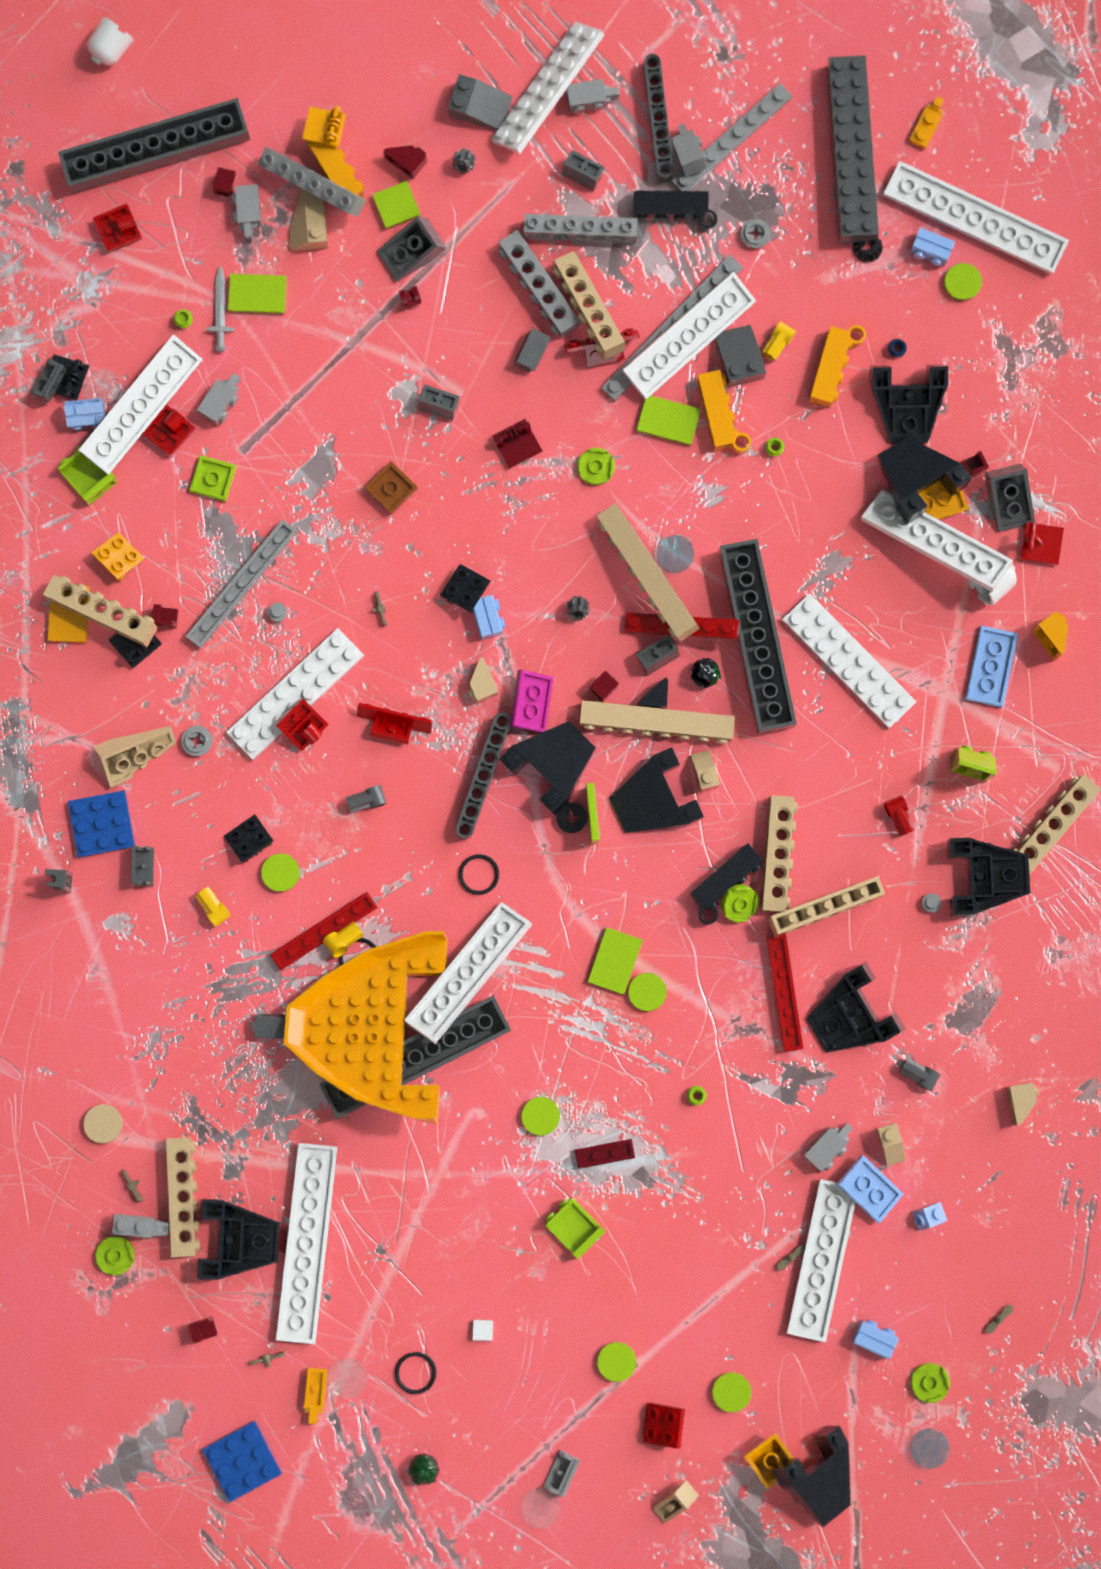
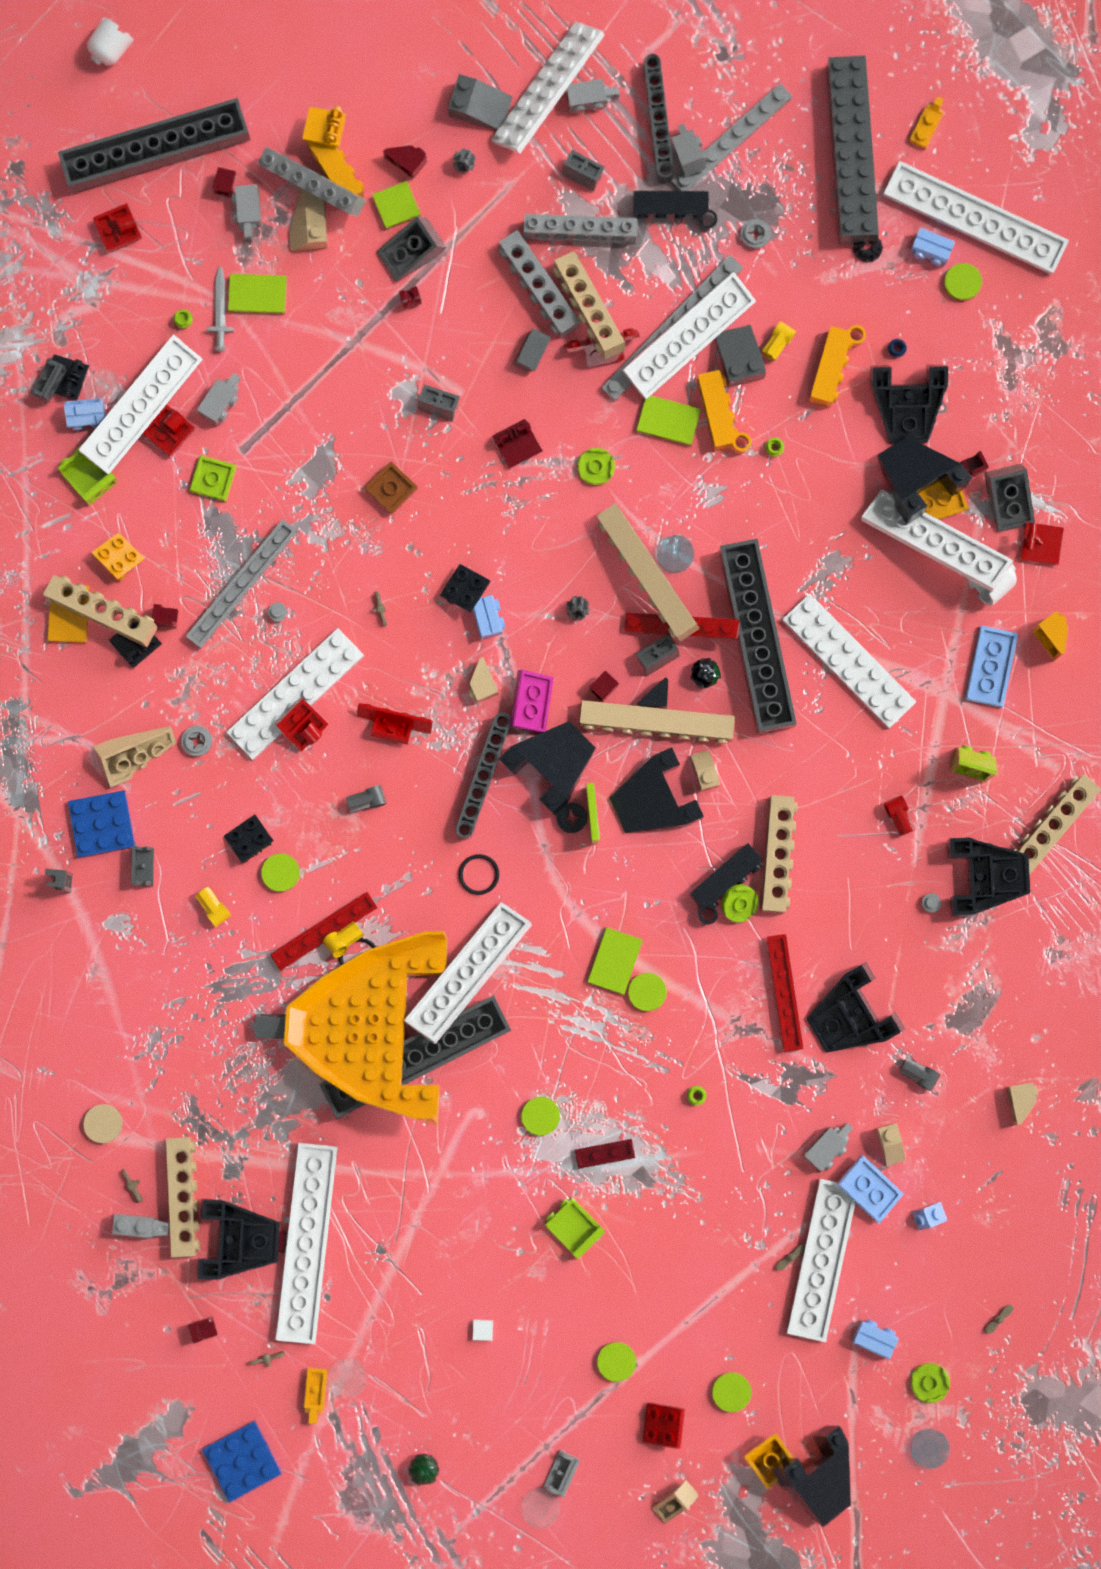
lime tile [95,1236,135,1276] -> none
black tyre [395,1352,437,1394] -> none
tan brick [768,876,885,937] -> none

